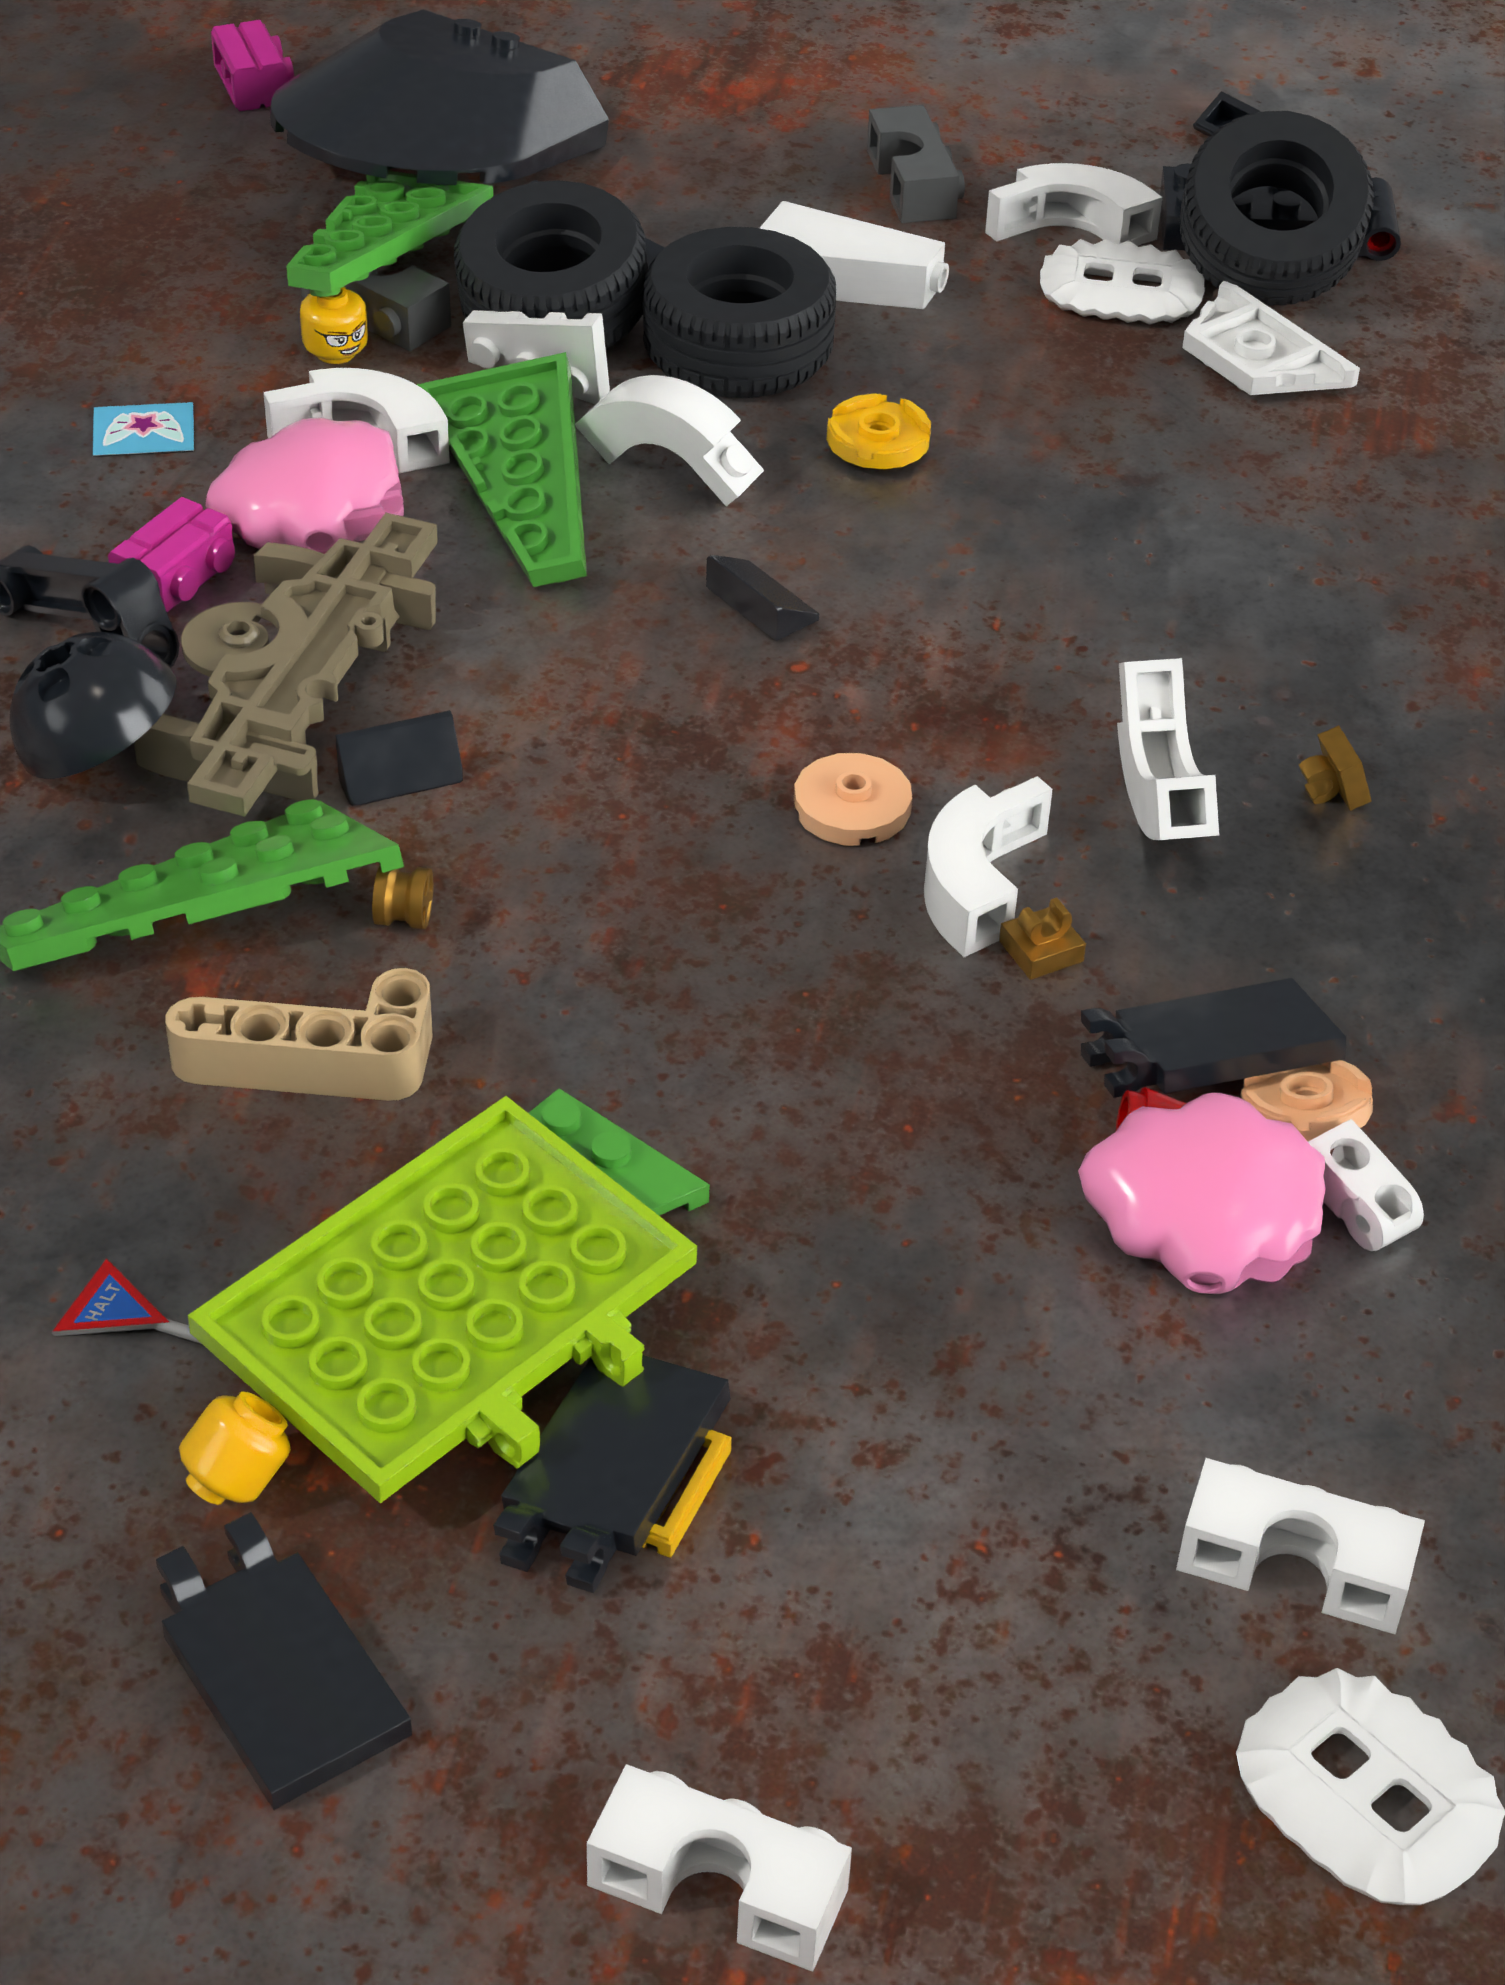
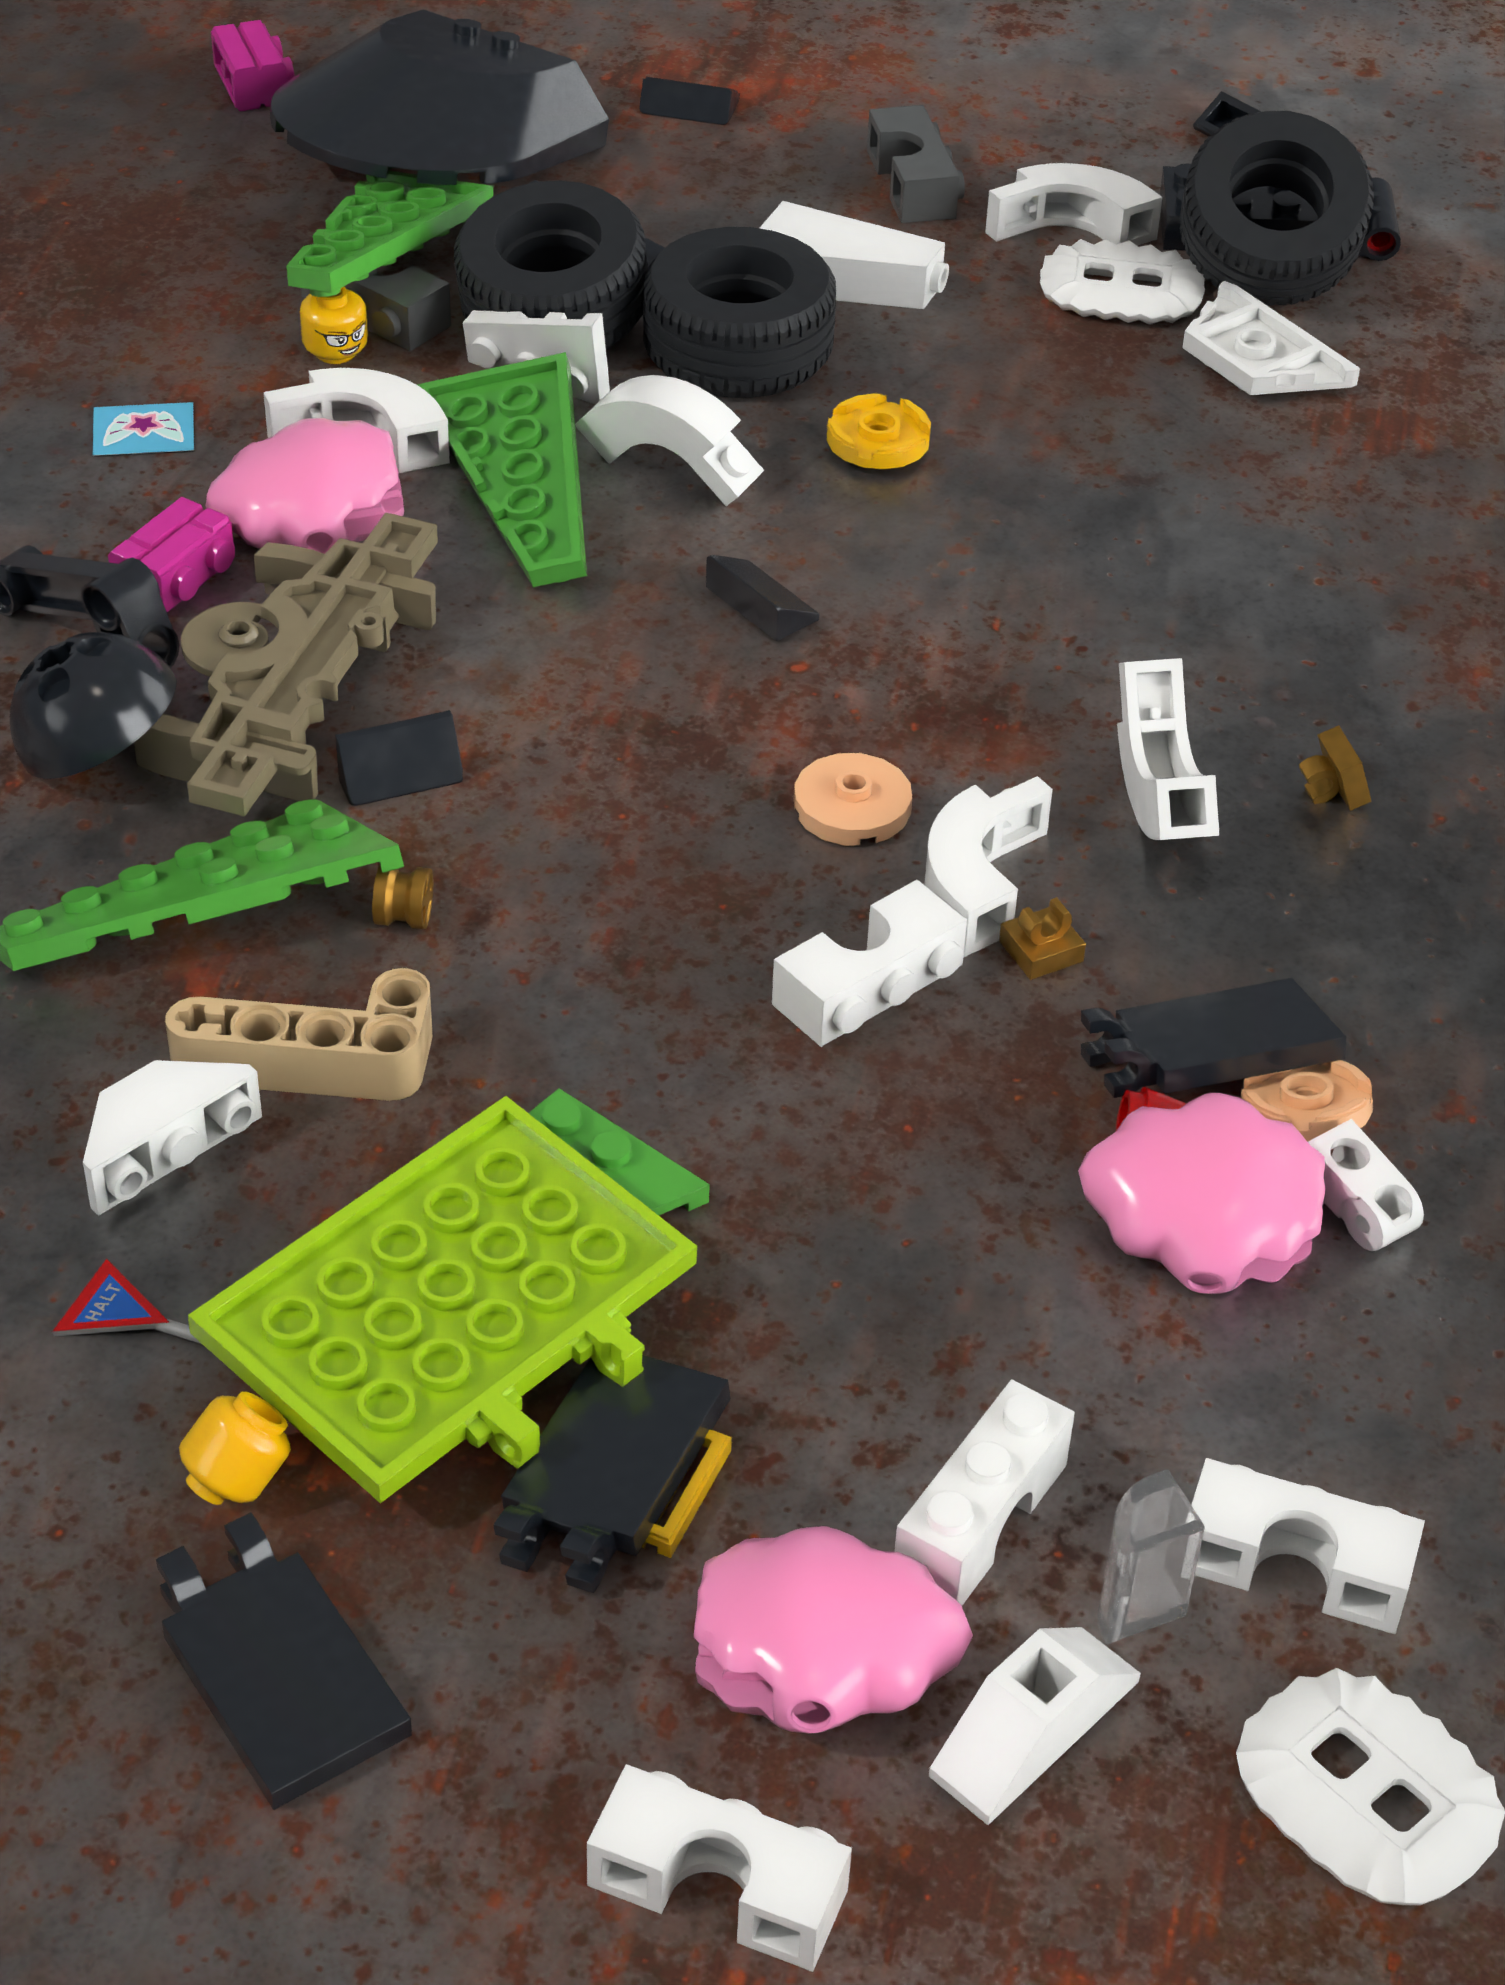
none -> white slope [83,1060,262,1216]
none -> black slope [639,77,740,125]
none -> bright pink piece [694,1526,973,1734]
none -> white arch [772,880,967,1047]
none -> white arch [894,1379,1075,1606]
none -> white slope [929,1627,1141,1825]
none -> clear brick [1098,1469,1205,1645]

